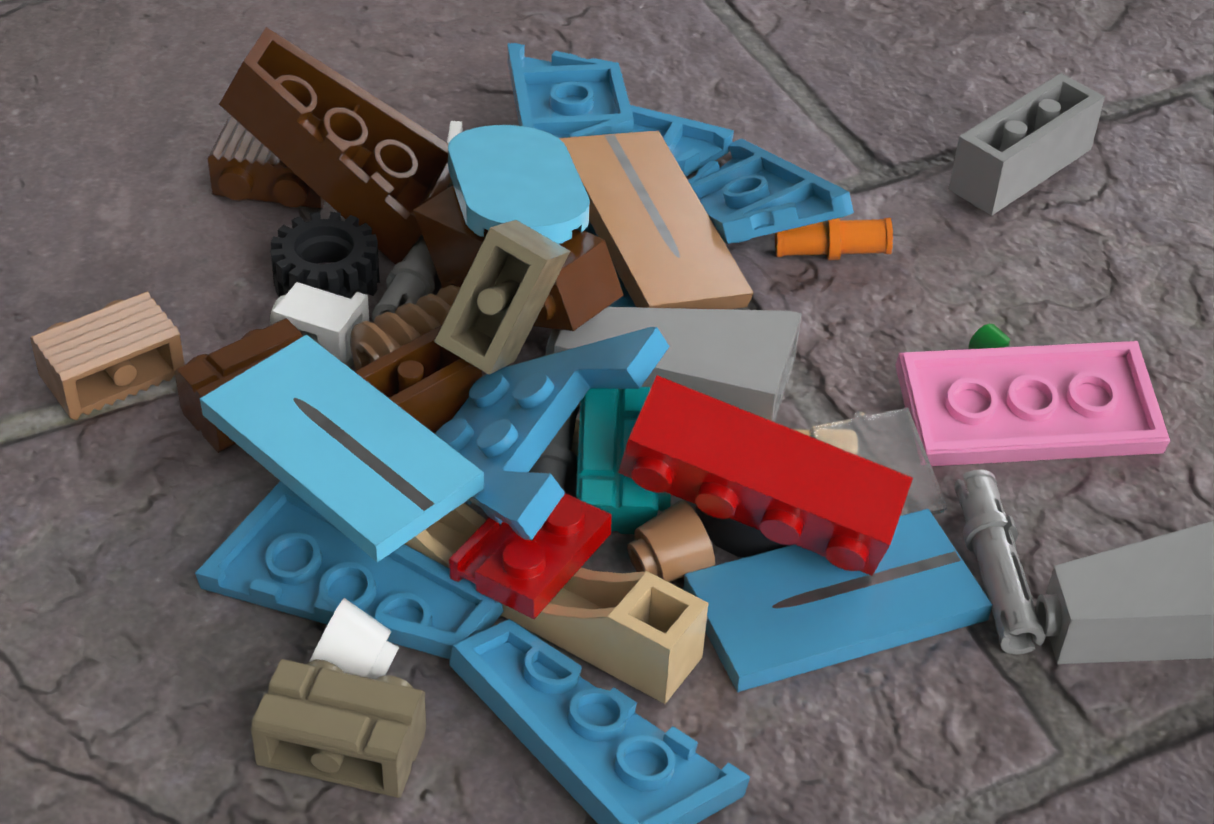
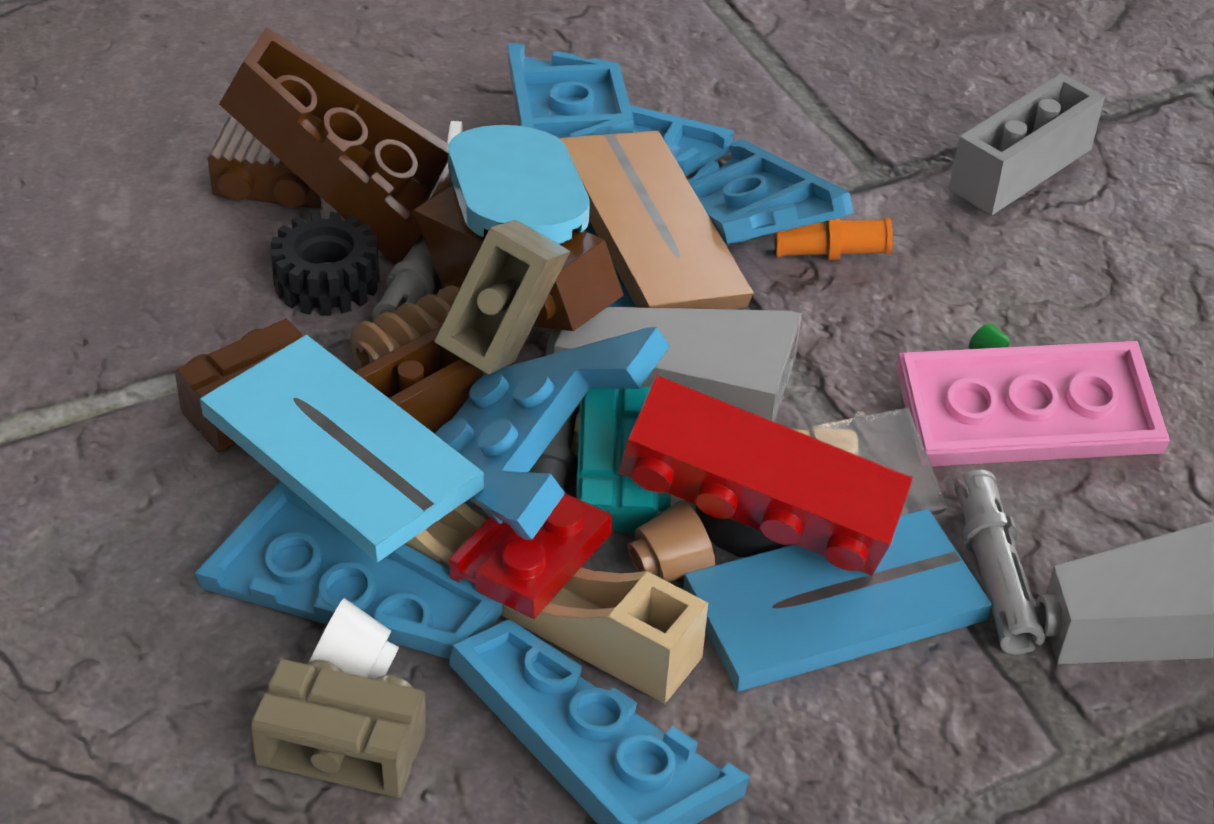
medium nougat brick [30,291,185,420] -> none
white brick [270,282,370,368] -> none

